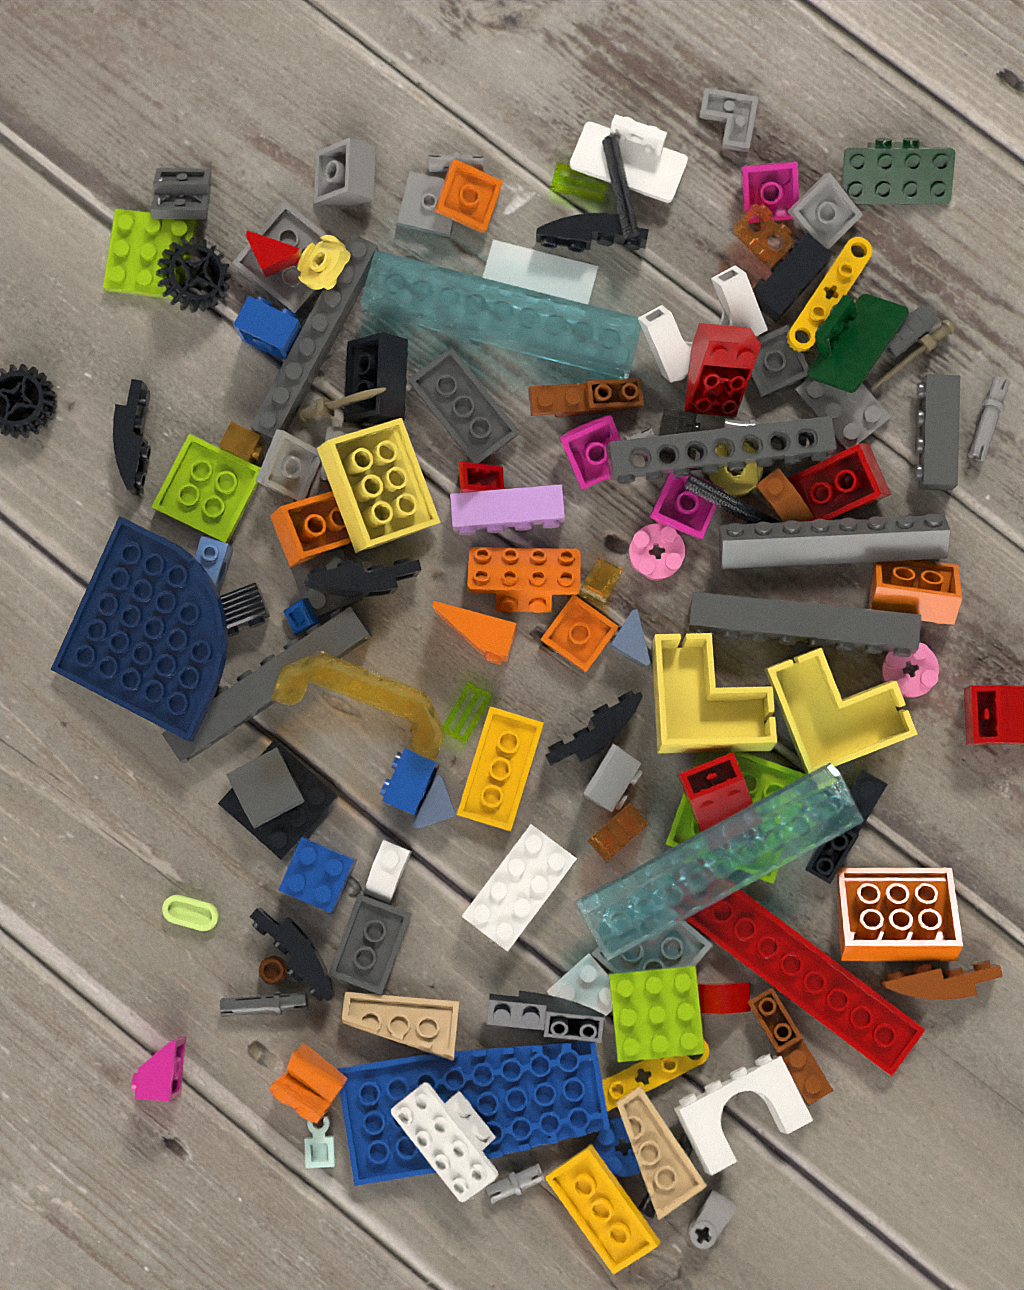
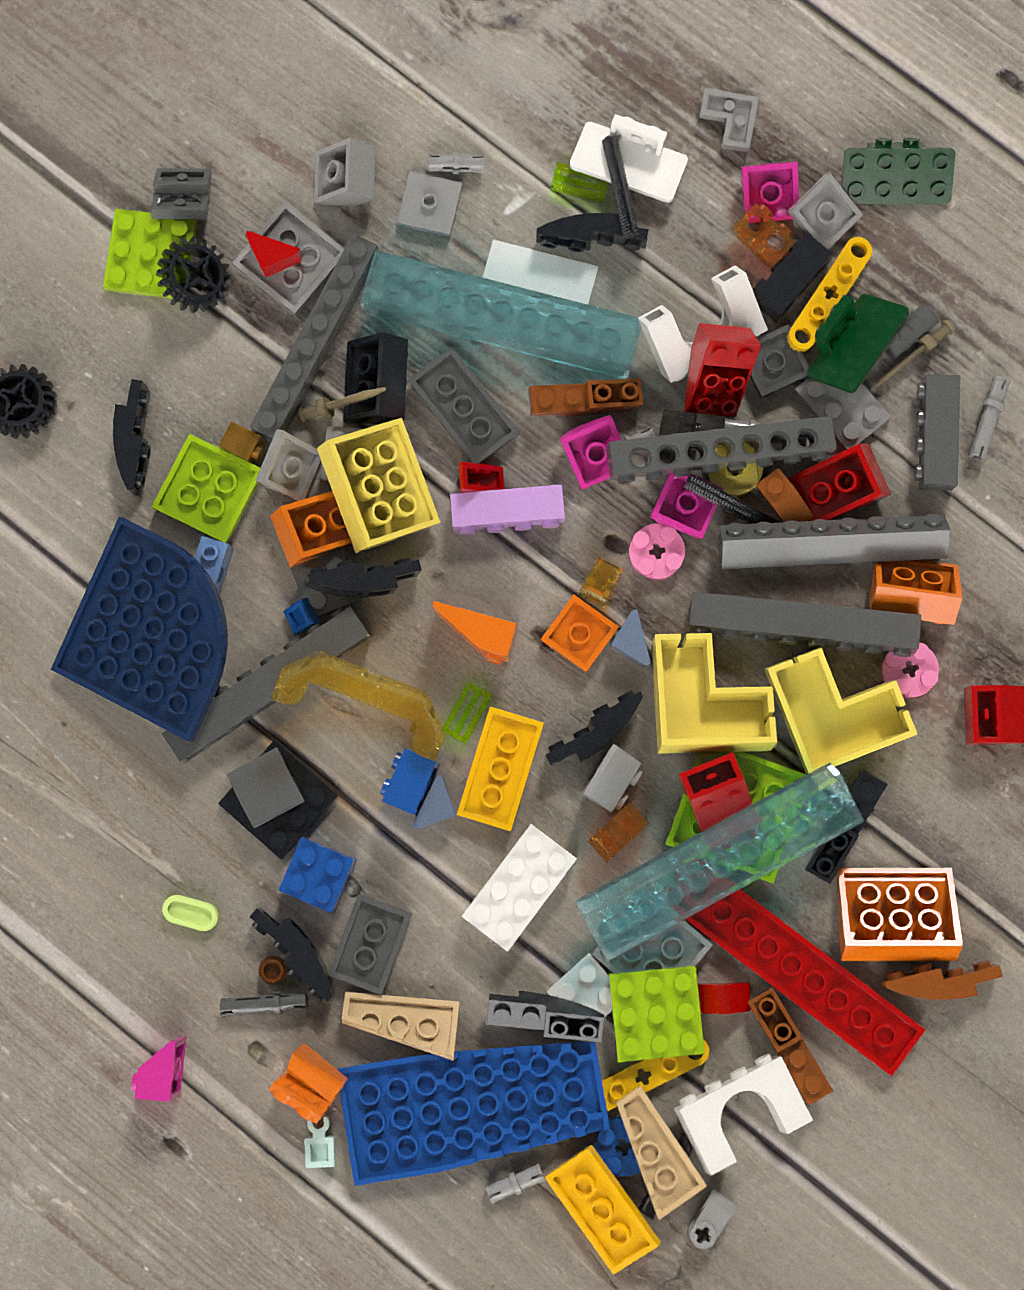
black brick [220,582,270,638] -> none
blue brick [233,296,302,361] -> none
light yellow plate [297,235,350,290] -> none
white slope [363,840,412,904] -> none
white bracket [391,1083,498,1202] -> none
orange plate [434,158,503,234] -> none
orange bracket [467,547,581,613] -> none

